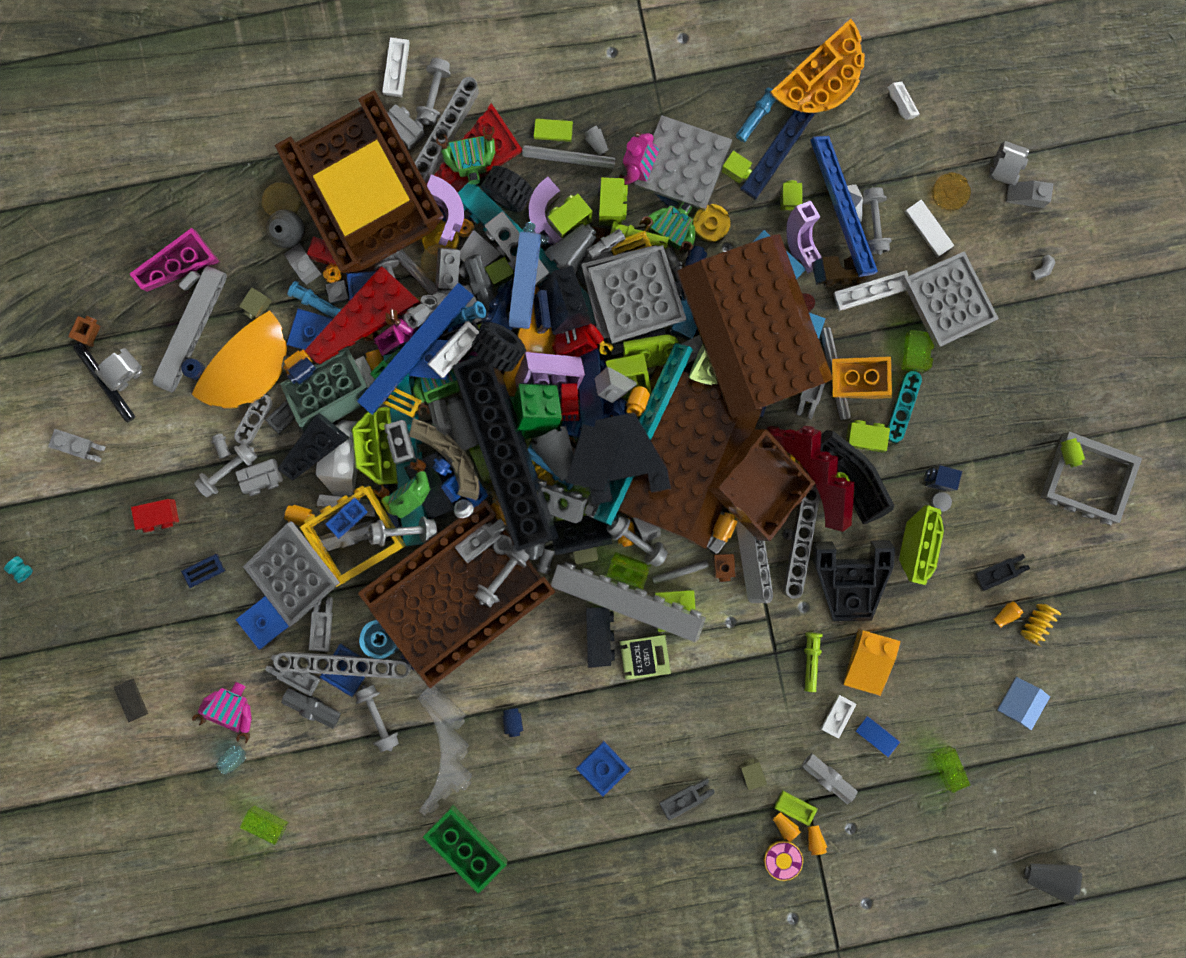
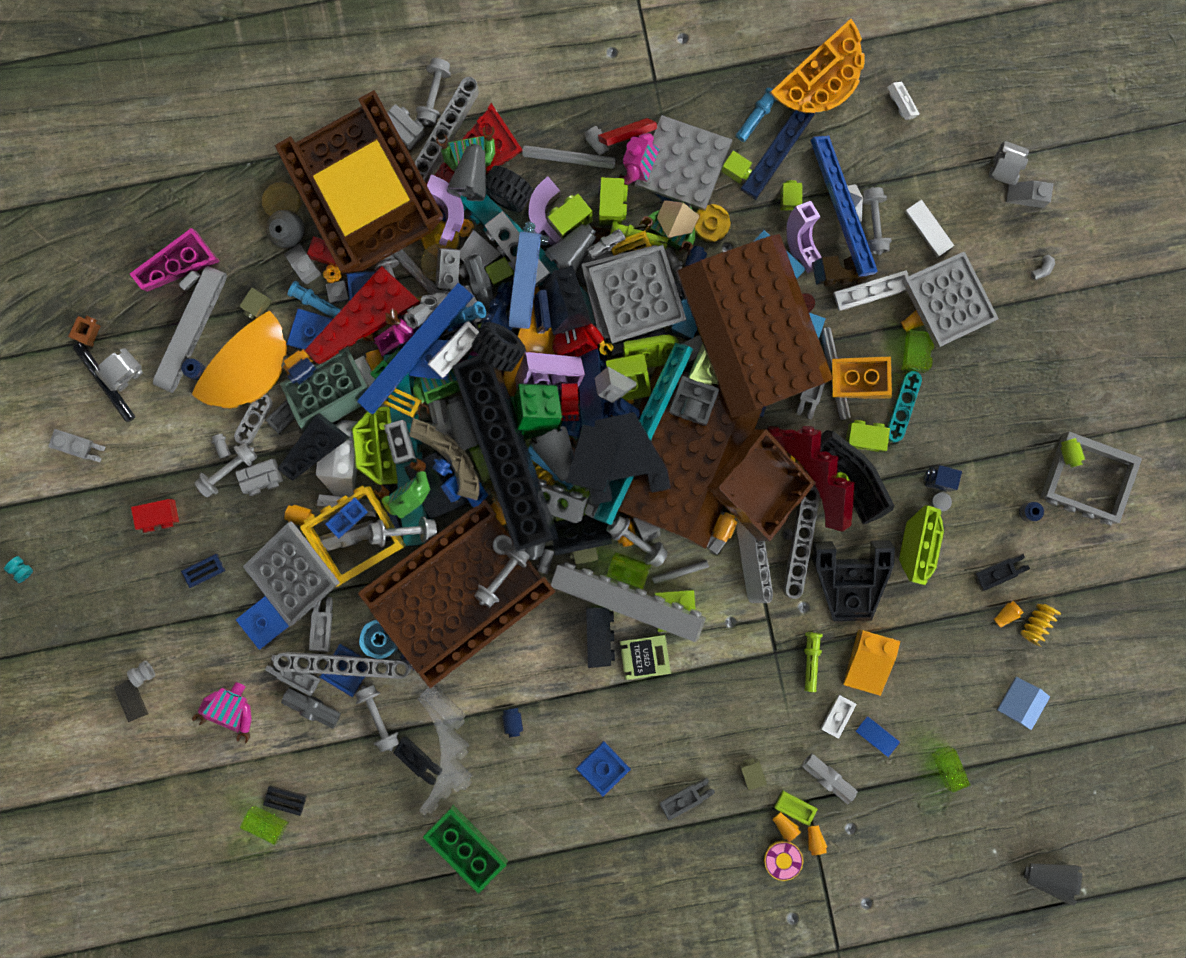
clear light blue brick [216,746,246,775] -> none
white plate [382,37,410,97] -> none
white plate [454,500,474,518] -> none
light grey hinge [455,519,507,563] -> none
lime tile [534,119,573,142] -> none
light orange brick [626,386,650,416] -> none
dark orange brick [713,554,735,582] -> none
clear yellow tile [932,172,971,211] -> none
none -> light grey wheel [127,661,155,687]
none -> black tile [263,785,307,816]
none -> black hinge [393,736,442,785]
none -> dark grey cone [447,144,486,201]
none -> red tile [598,118,657,146]
none -> tan slope [657,200,699,238]
none -> dark grey plate [669,376,719,426]
none -> light orange cone [901,310,924,332]
none -> dark blue brick [1019,502,1044,522]

